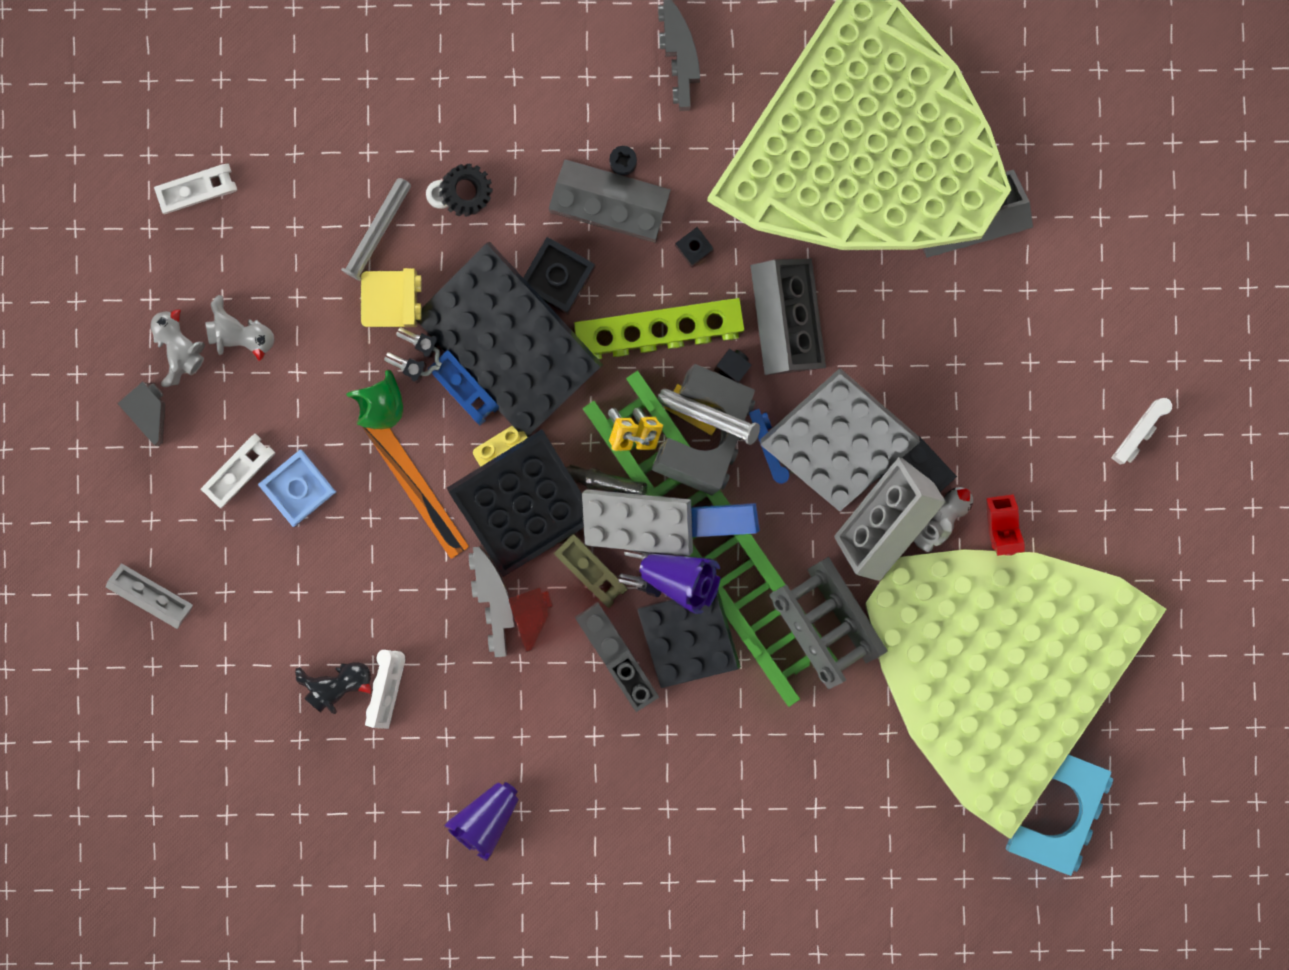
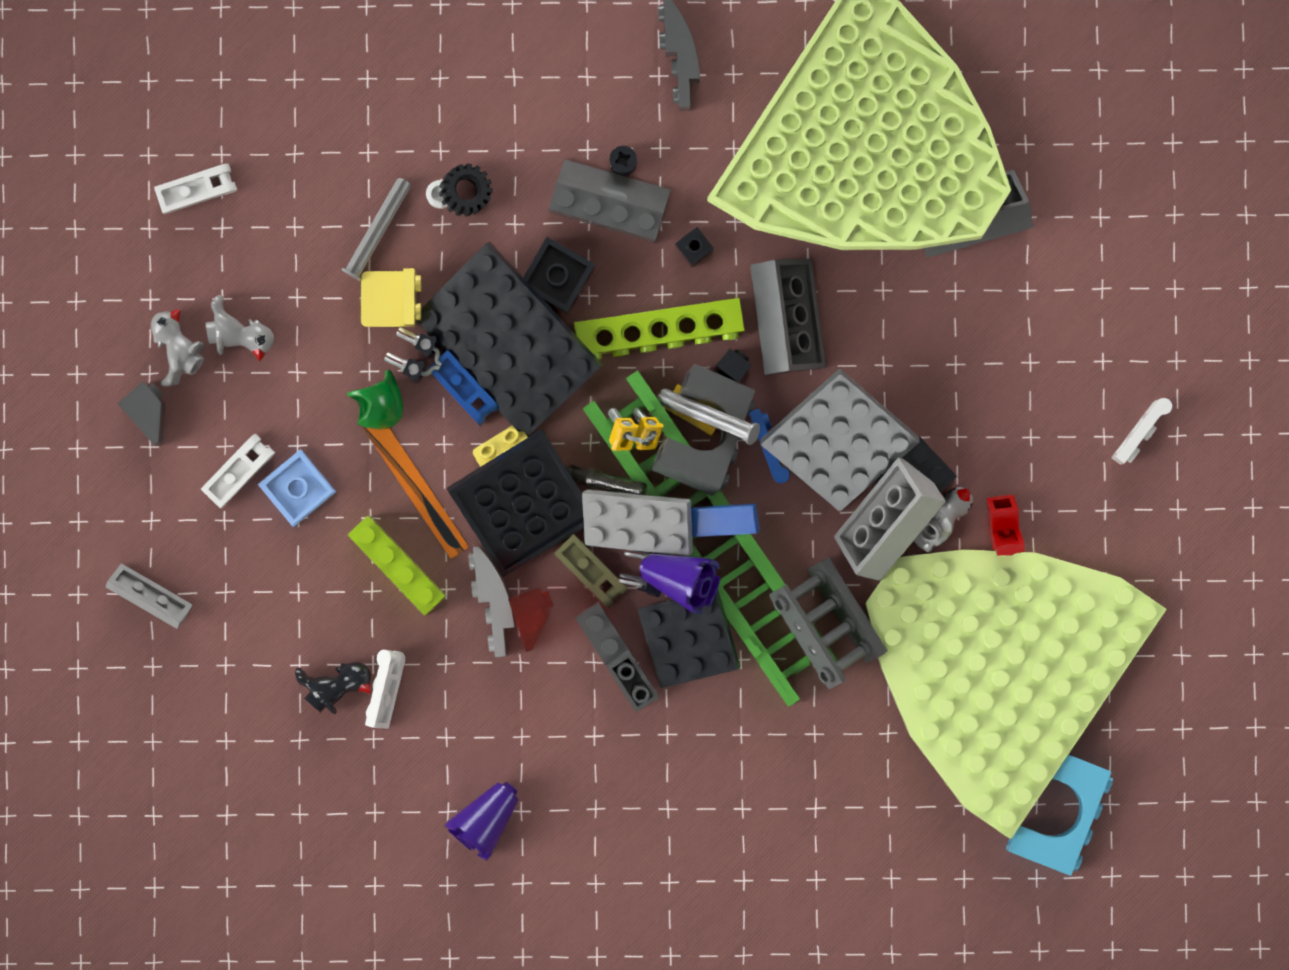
none -> lime brick [348,516,446,616]

